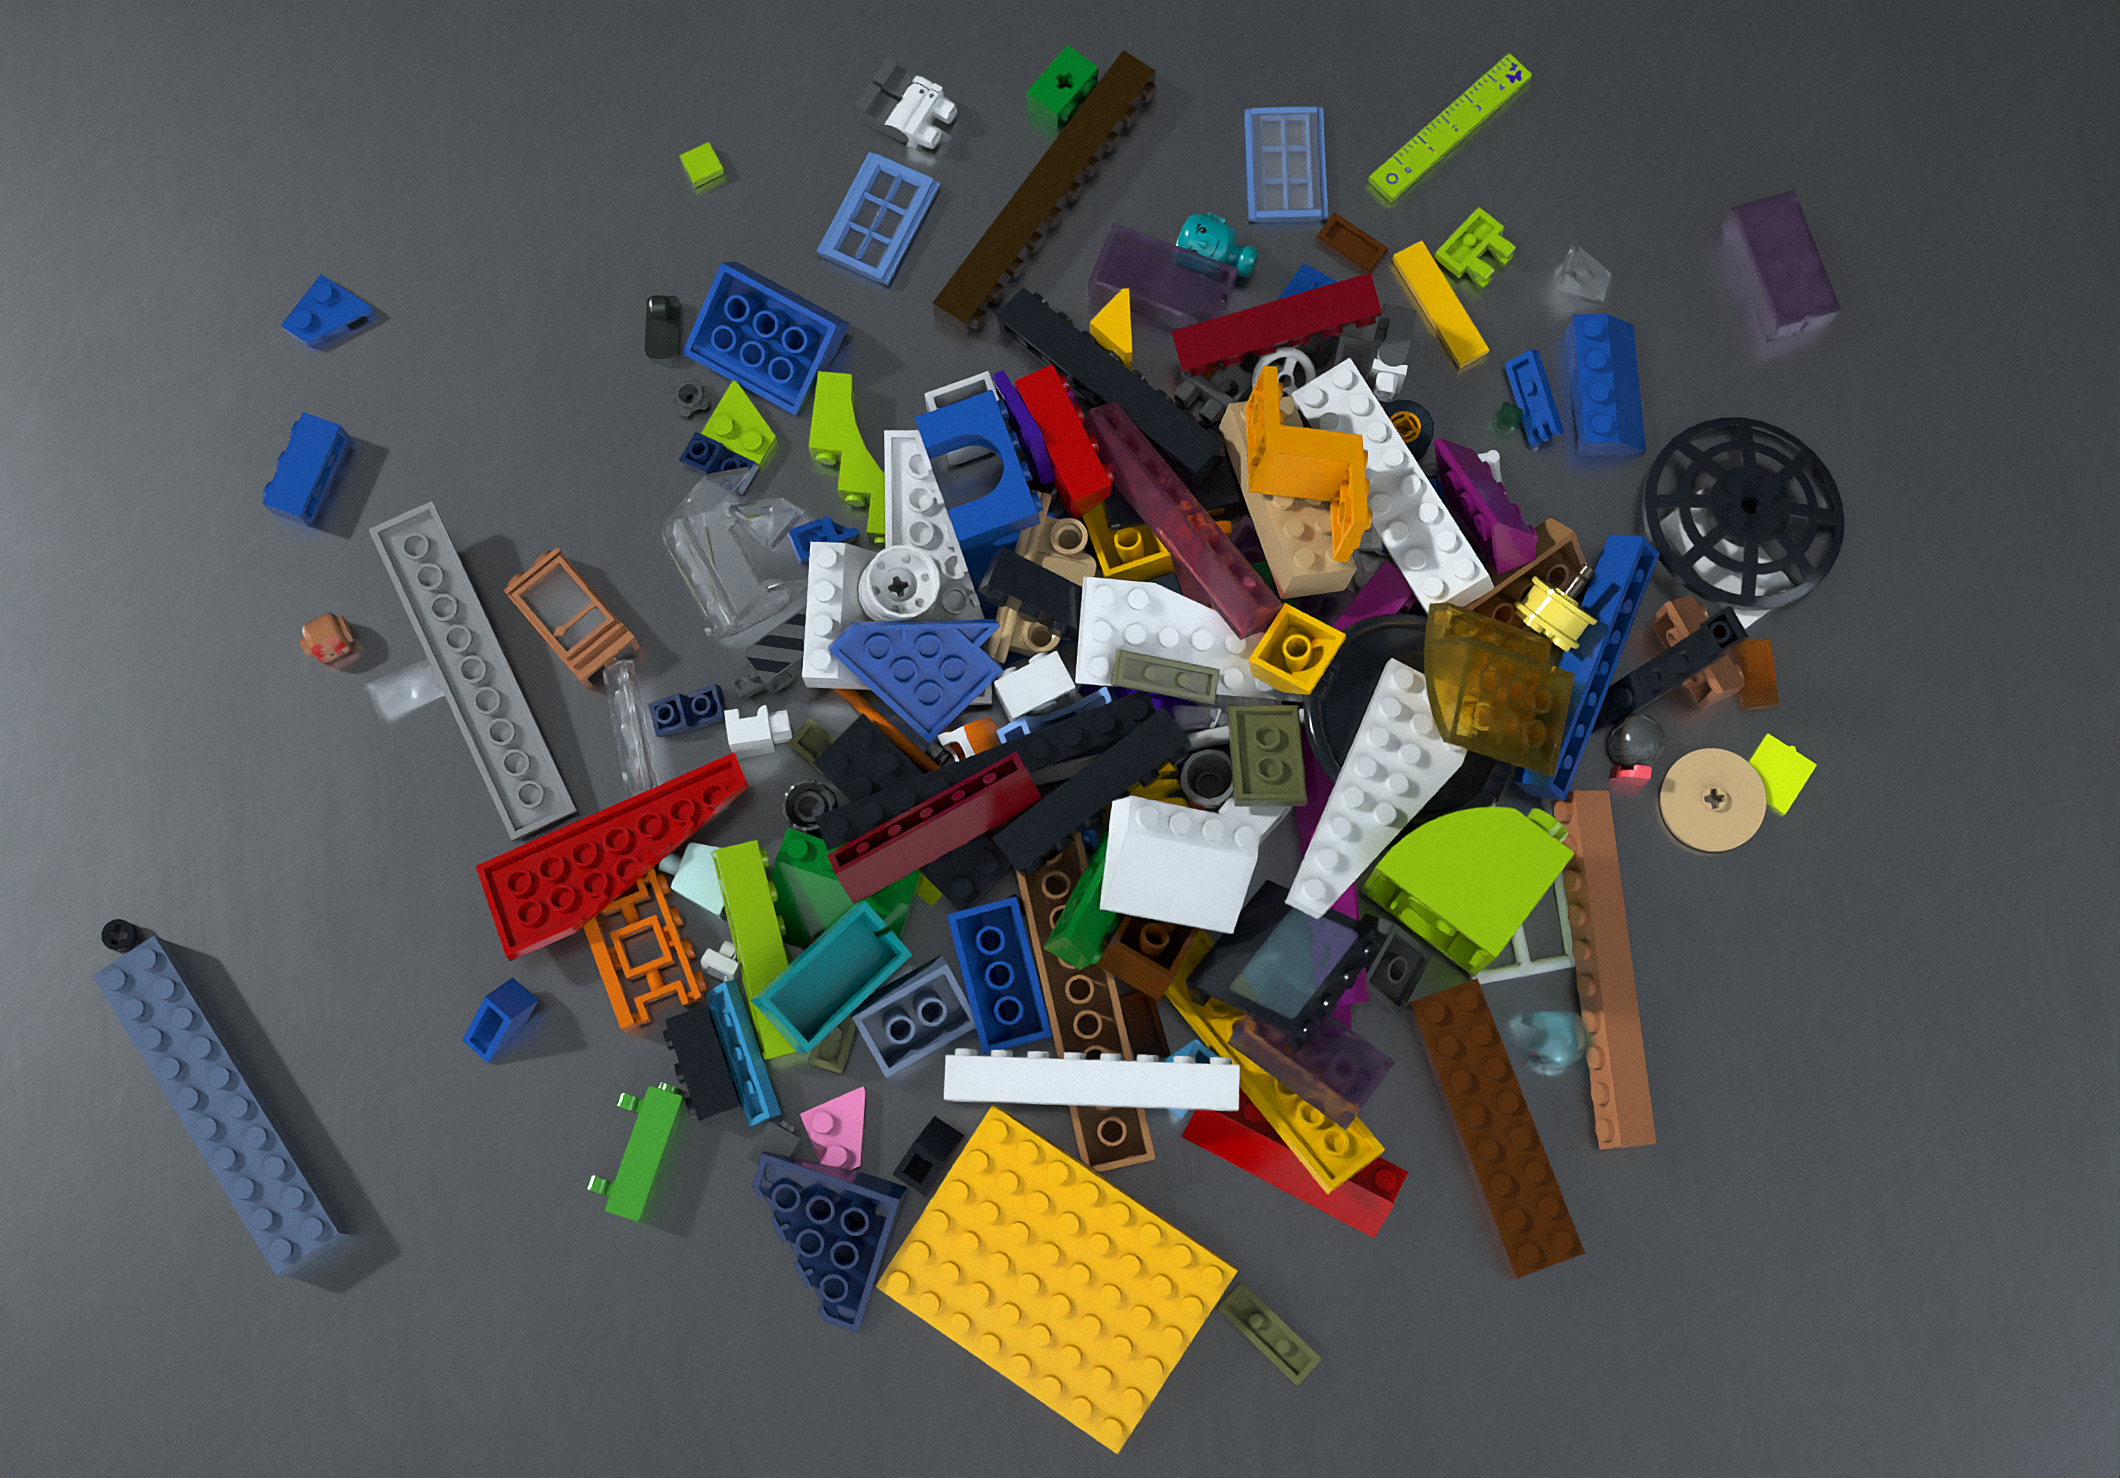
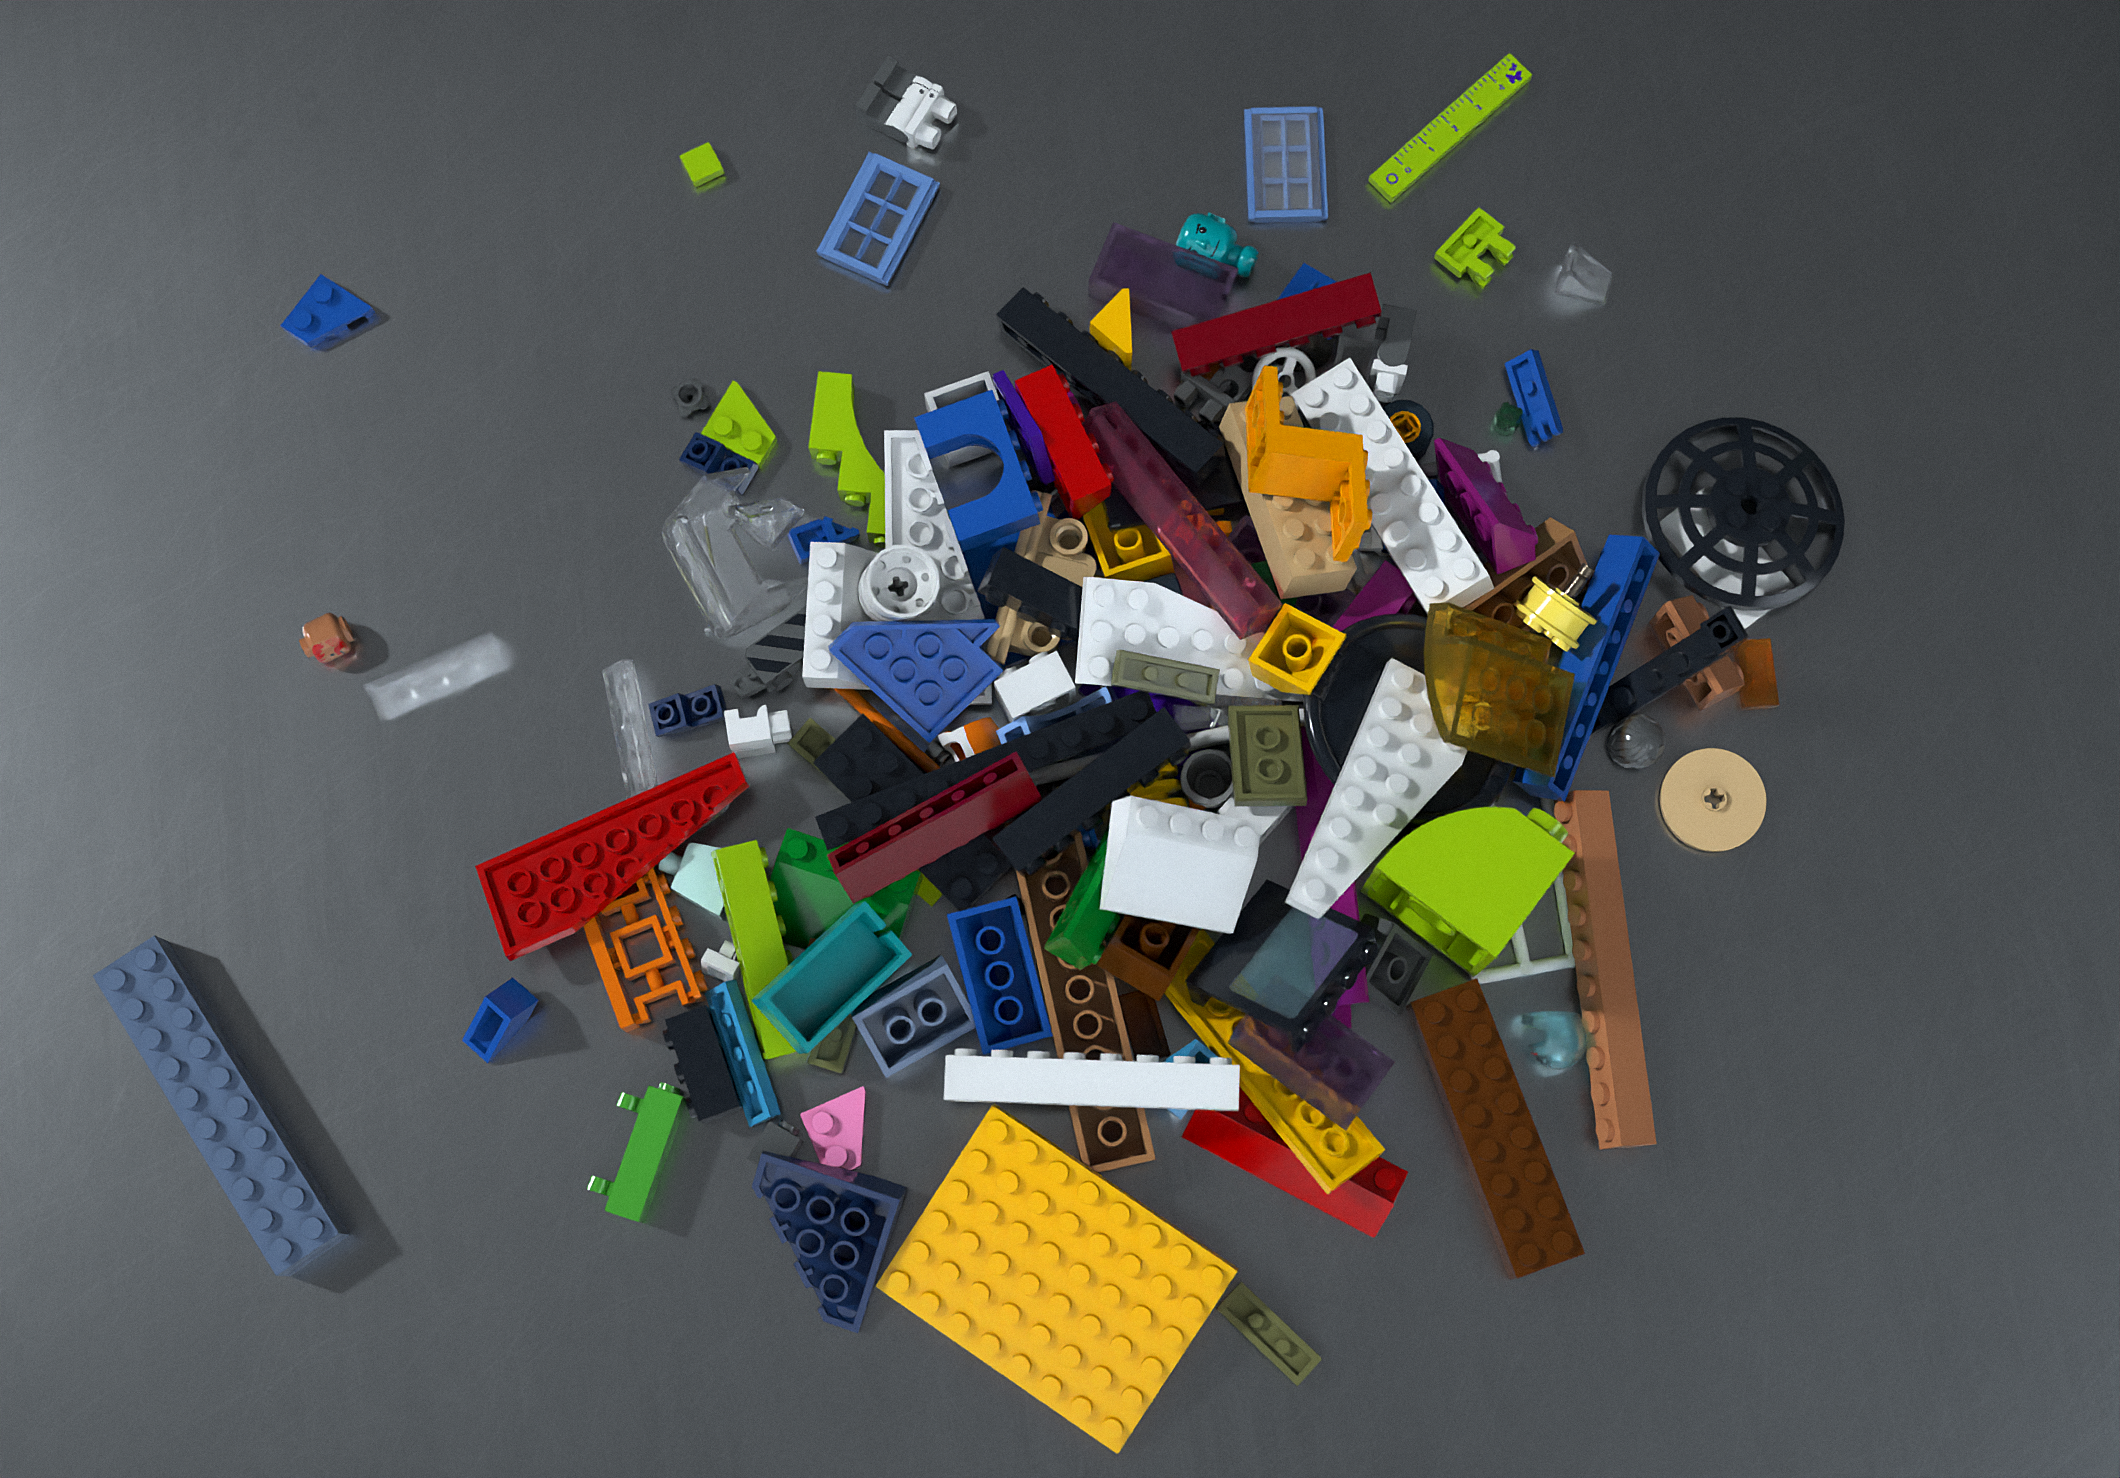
black bush [101,919,139,953] -> none
blue brick [262,412,350,527] -> none
light grey plate [368,501,578,842] -> none
nougat door [503,547,640,689] -> none
pearl dark grey piece [645,295,682,364] -> none
blue slope [682,261,850,416] -> none
dark grey hair [782,779,838,835] -> none
black slope [892,1116,965,1196] -> none
dark brown brick [933,50,1157,337] -> none
green brick [1026,45,1099,129] -> none
reddish brown tile [1315,212,1389,275] -> none
yellow tile [1392,240,1489,369] -> none
blue slope [1566,313,1646,457] -> none
coral tile [1609,764,1652,786] -> none
clear purple piece [1721,190,1841,343] -> none
neon yellow piece [1749,734,1817,815] -> none

